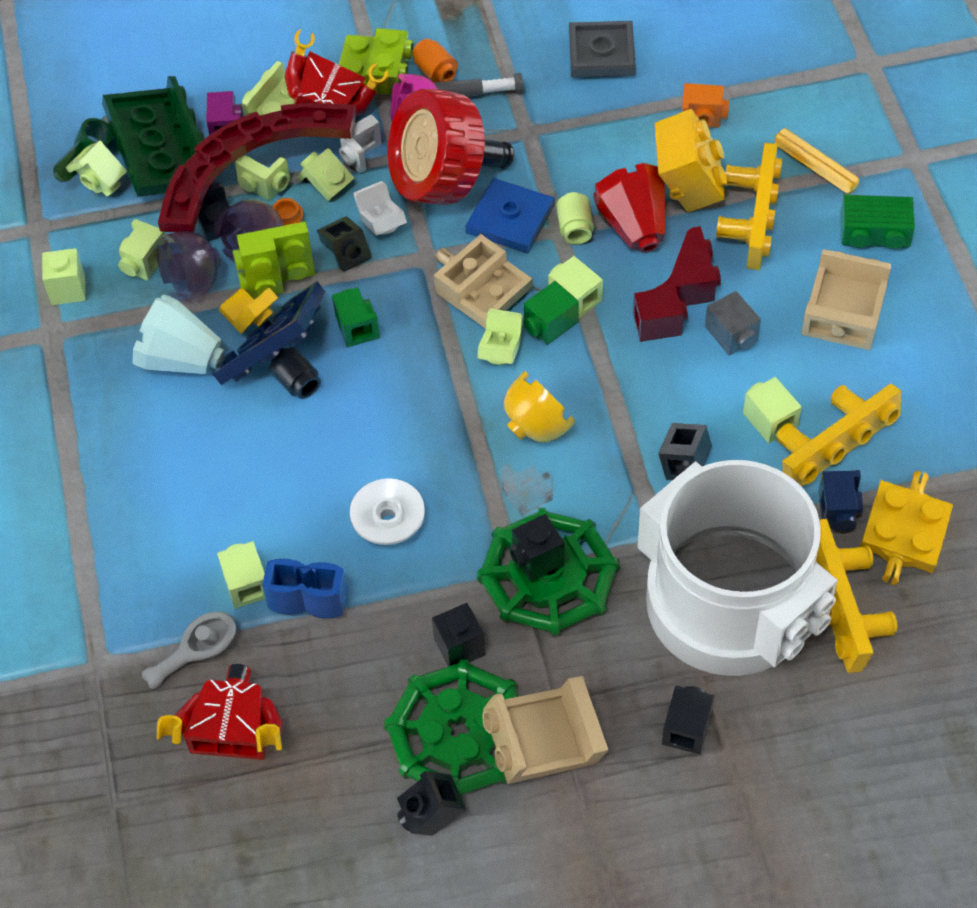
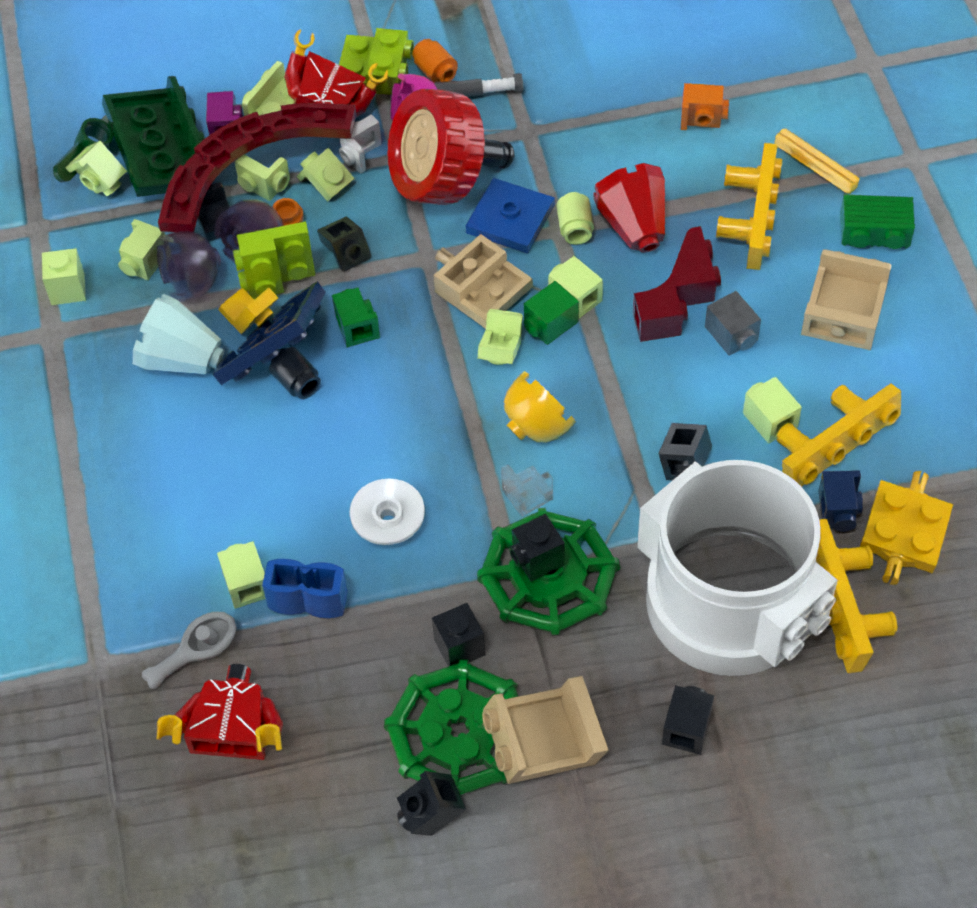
white bracket [354,181,407,236] -> none
dark grey plate [569,21,636,77] -> none
yellow brick [654,108,727,213] -> none

